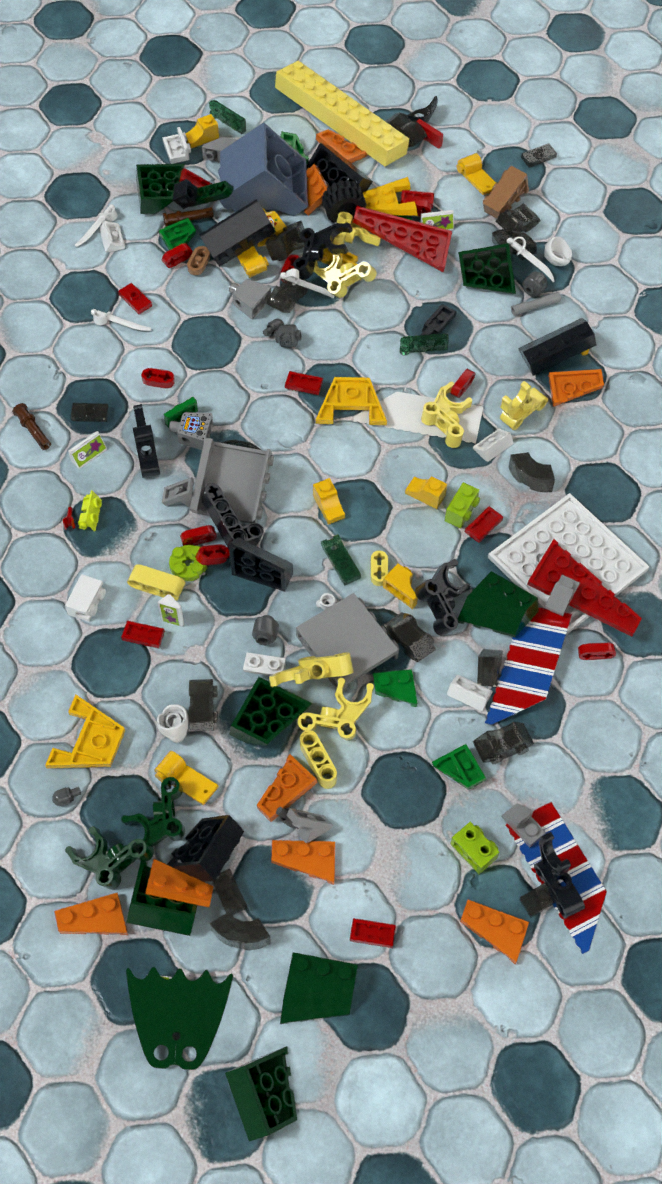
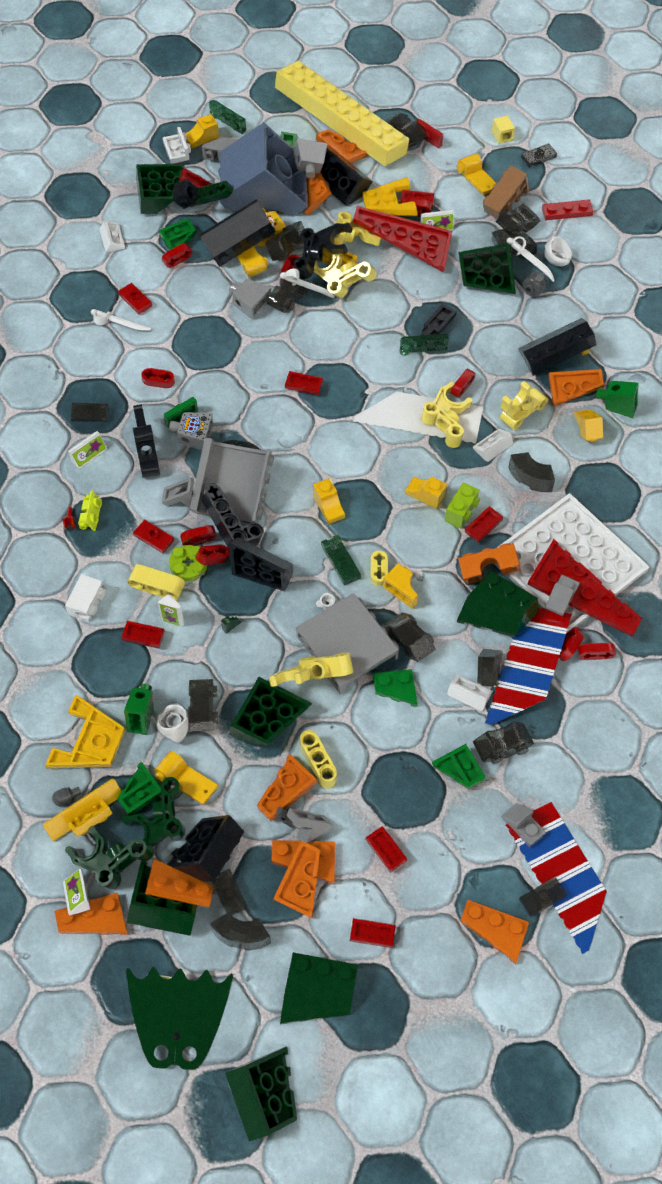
reddish brown pin [12,403,51,450] -> none
white sword [75,204,117,247] -> none
reddish brown pin [163,207,213,227] -> none
medium nougat plate [187,246,210,275] -> none
white bracket [243,652,286,676] -> none
dark grey head [252,615,279,645] -> none
dark grey cylinder [263,319,284,337] -> none
dark grey head [275,324,302,347] -> none
light yellow piece [298,678,374,740] -> none
yellow wing [316,377,387,425] -> none
black tyre [322,180,367,223] -> none
clear smoke piece [399,96,438,123] -> none
black piece [415,559,471,636] -> none
lime brick [450,822,499,874] -> none
light grey piece [511,292,561,316] -> none
black piece [534,832,585,919] -> none
none -> yellow bracket [43,778,121,841]
none -> slope [63,869,90,916]
none -> green wing [117,762,161,816]
none -> green torso [124,683,154,735]
none -> red plate [133,519,174,554]
none -> dark green tile [221,615,241,634]
none -> orange wing [273,840,321,918]
none -> light grey torso [293,138,327,178]
none -> red plate [365,826,407,873]
none -> orange arch [458,543,521,585]
none -> light yellow brick [492,115,515,144]
none -> red plate [542,199,594,221]
none -> red beam [559,627,584,661]
none -> yellow arch [574,409,603,442]
none -> green torso [596,381,639,418]

